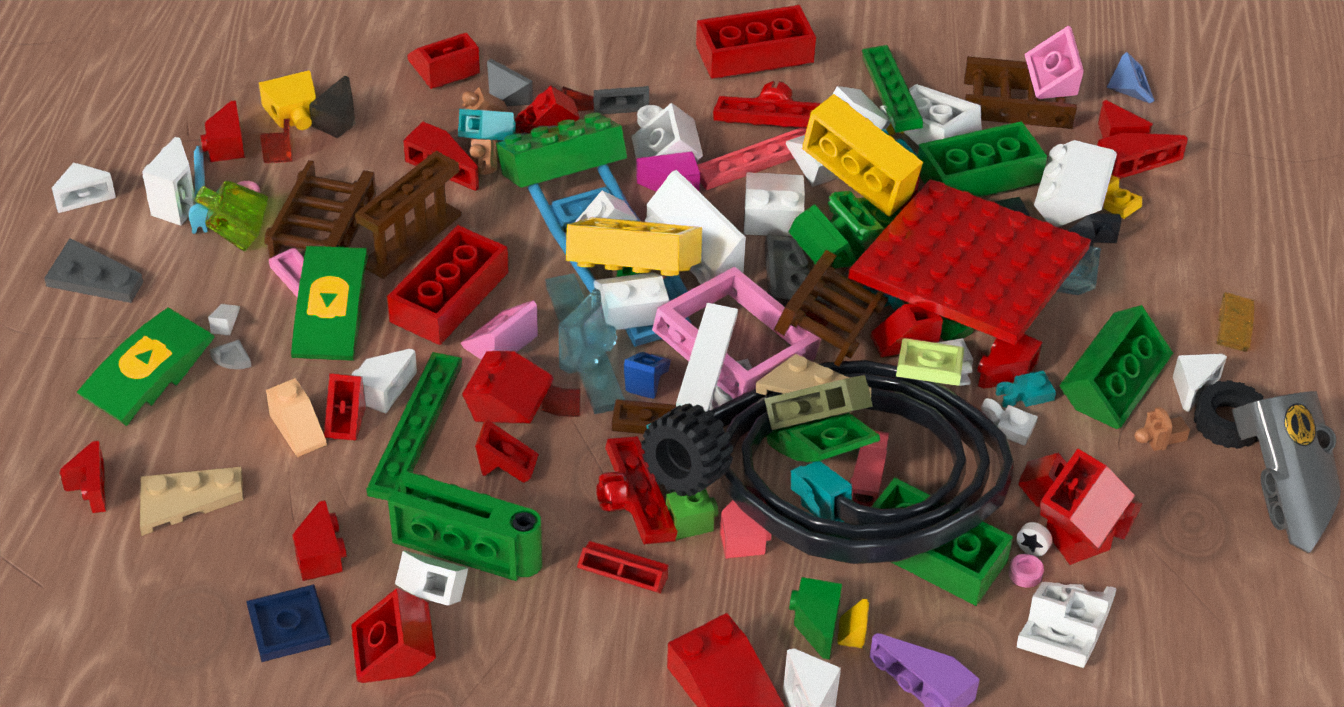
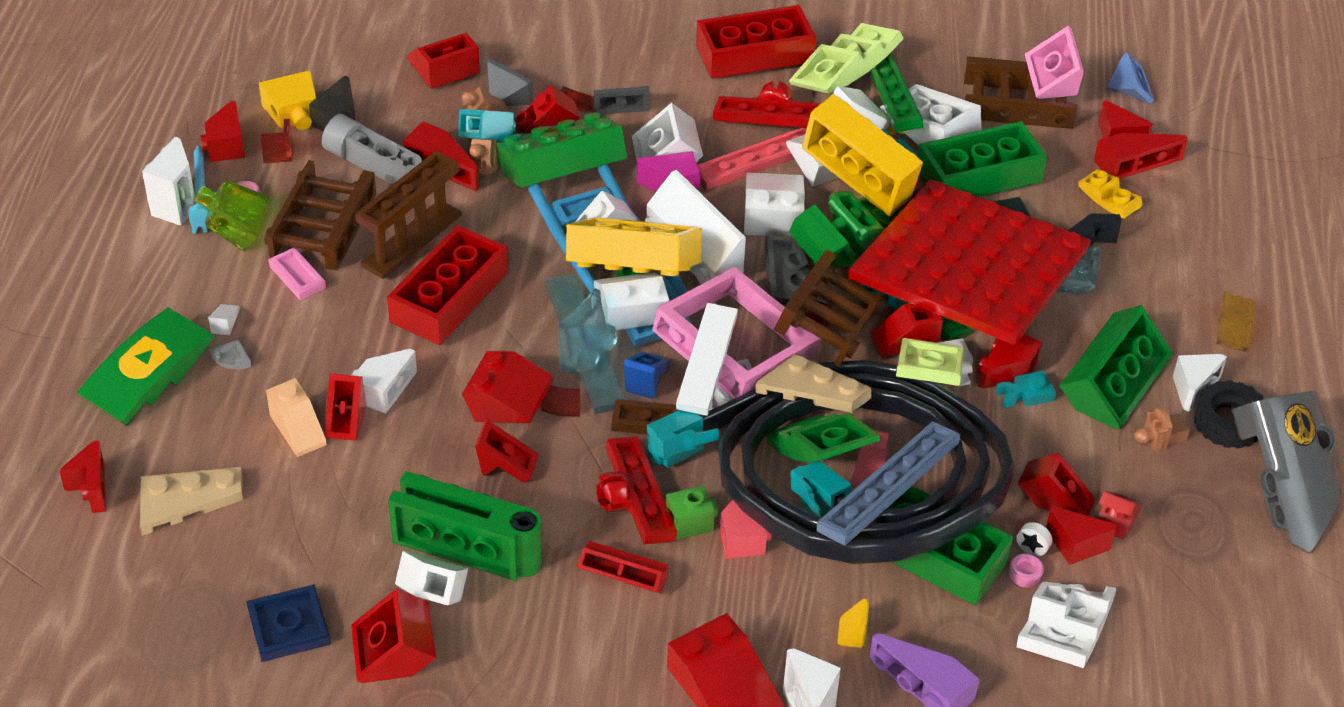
dark grey wing [44,238,143,303] -> none
white slope [52,162,116,213] -> none
green slope [291,246,368,361] -> none
red slope [292,500,347,581] -> none
green tile [366,352,463,501] -> none
bright pink slope [461,300,538,360] -> none
white tile [637,105,663,128] -> none
black tyre [642,403,733,496] -> none
olive slope [765,375,873,430] -> none
green slope [789,577,842,660] -> none
white plate [981,398,1038,446] -> none
white slope [1034,140,1117,227] -> none
slope [1040,448,1135,550] -> none
none -> light grey beam [322,114,422,184]
none -> yellowish green slope [789,23,904,94]
none -> sand blue tile [817,421,960,545]

